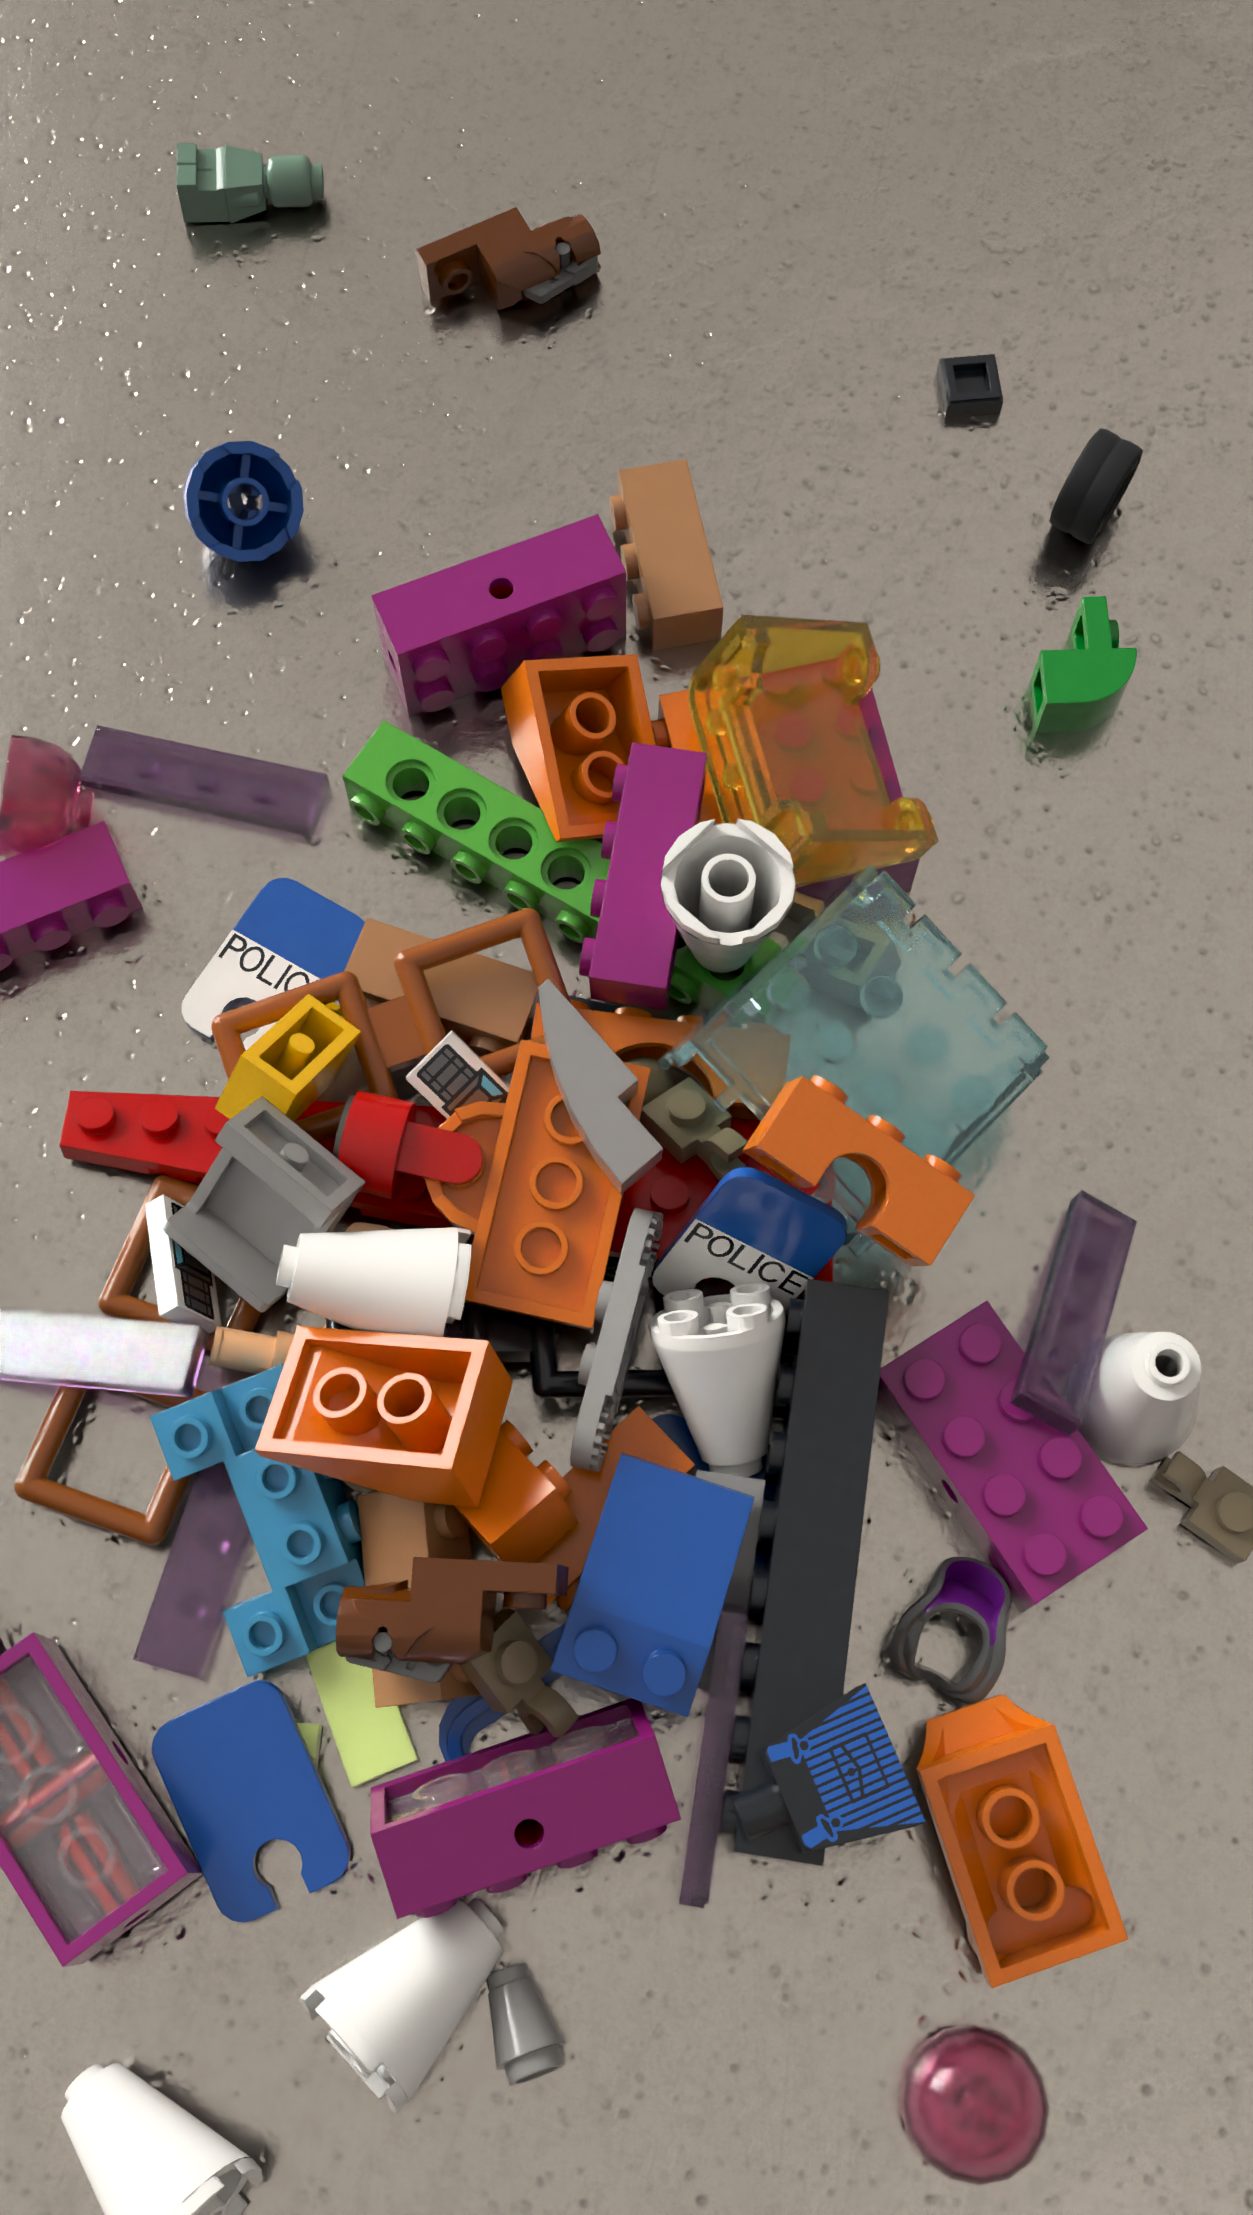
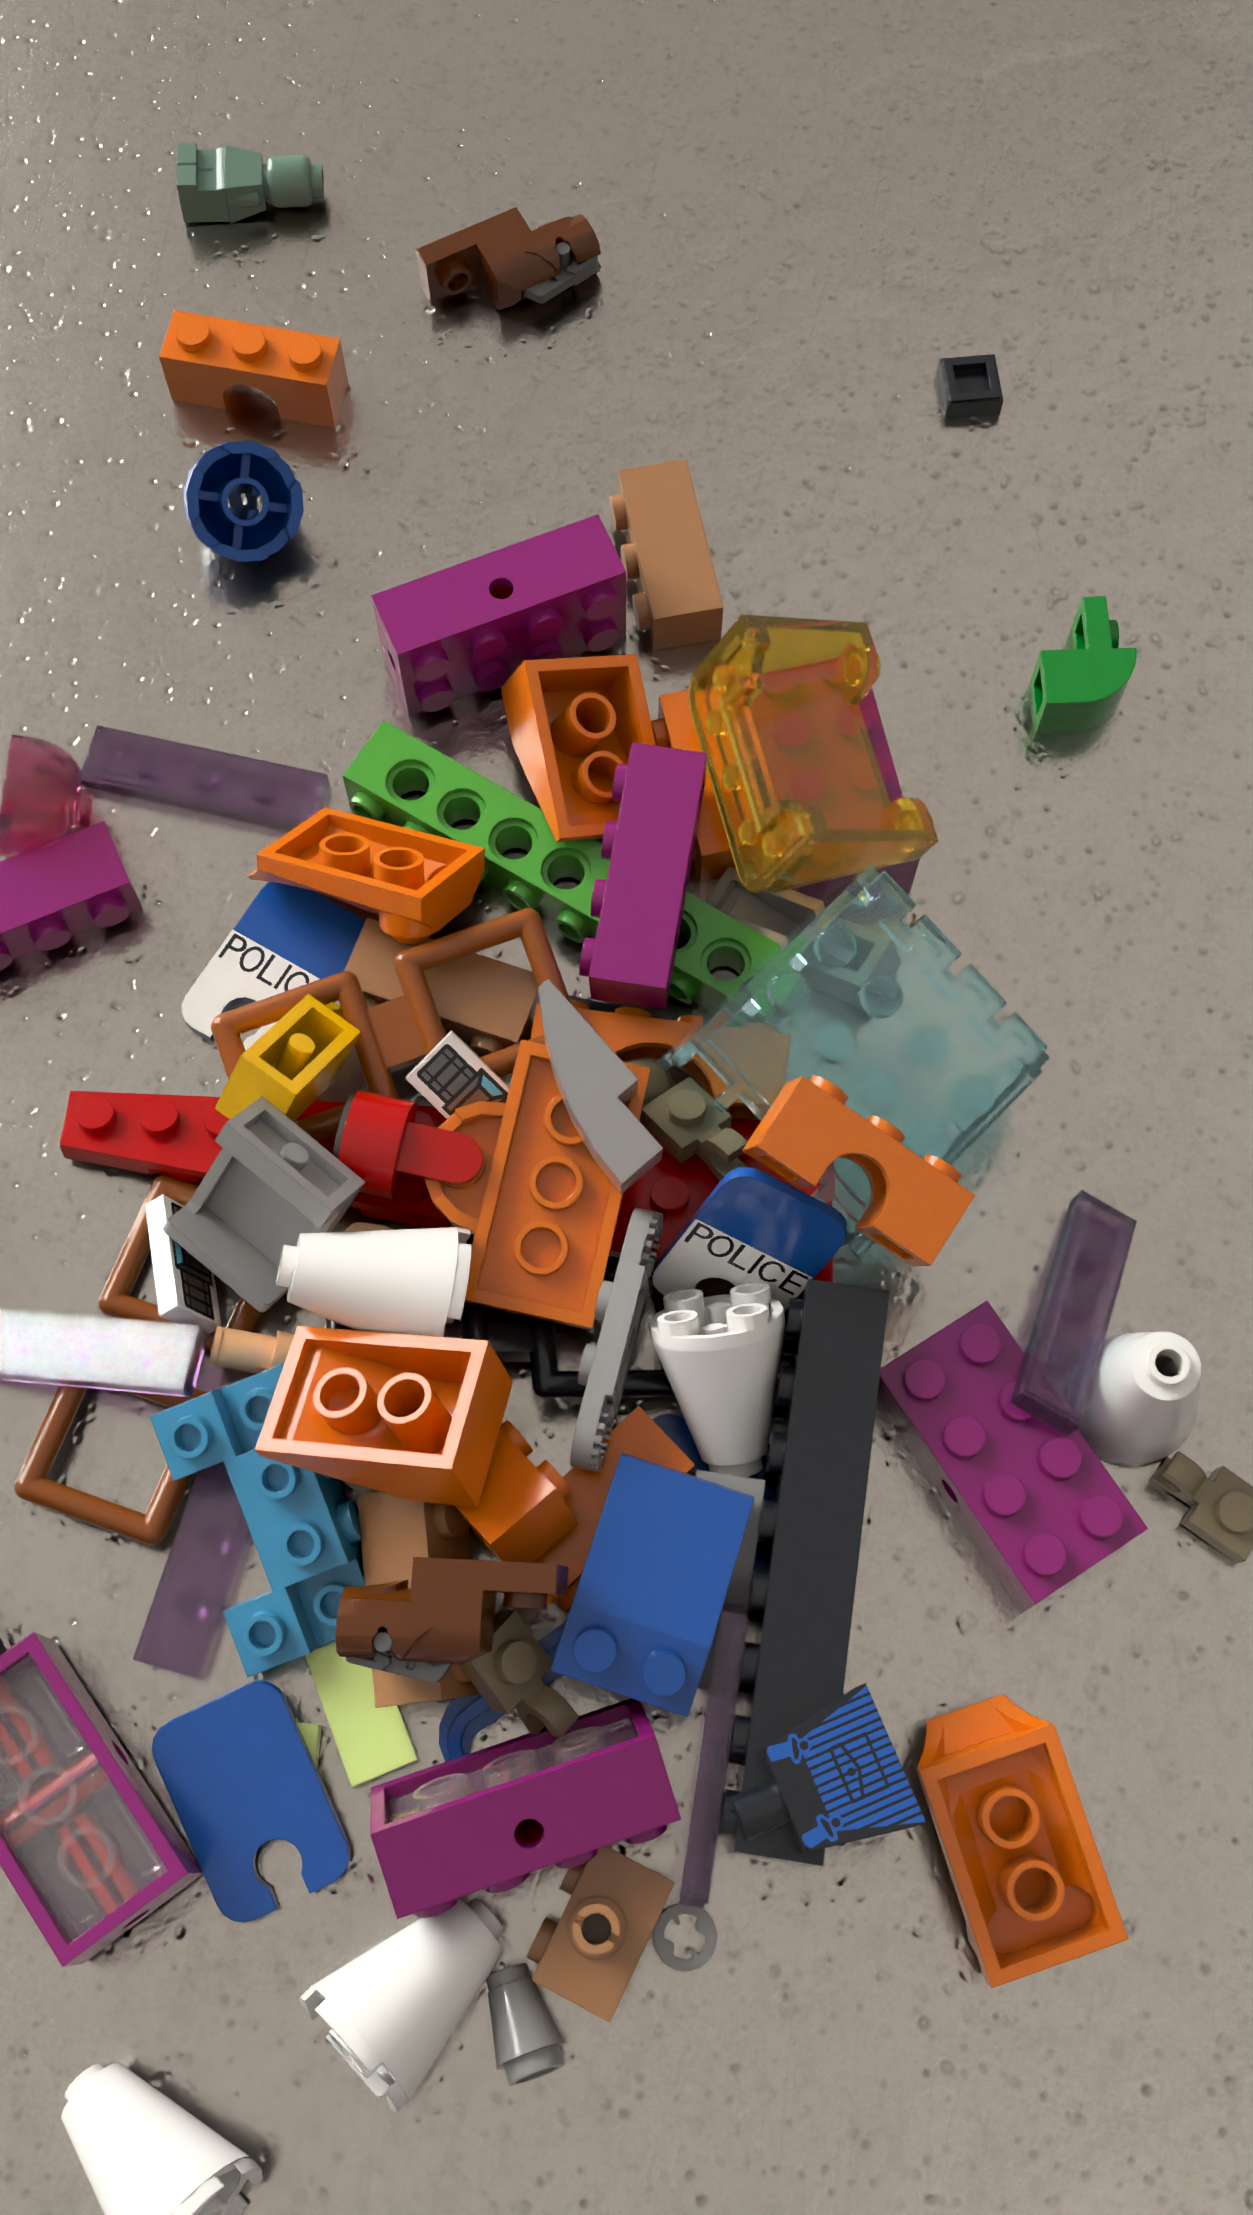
white cone [661,819,795,973] -> none
dark grey piece [889,1557,1011,1704] -> none
clear pink cylinder [898,2023,1049,2186] -> none
black tyre [1049,428,1143,544] -> none
none -> orange arch [159,310,348,428]
none -> orange slope [247,807,485,944]
none -> medium nougat brick [526,1846,675,2023]
none -> light grey bush [652,1902,717,1971]

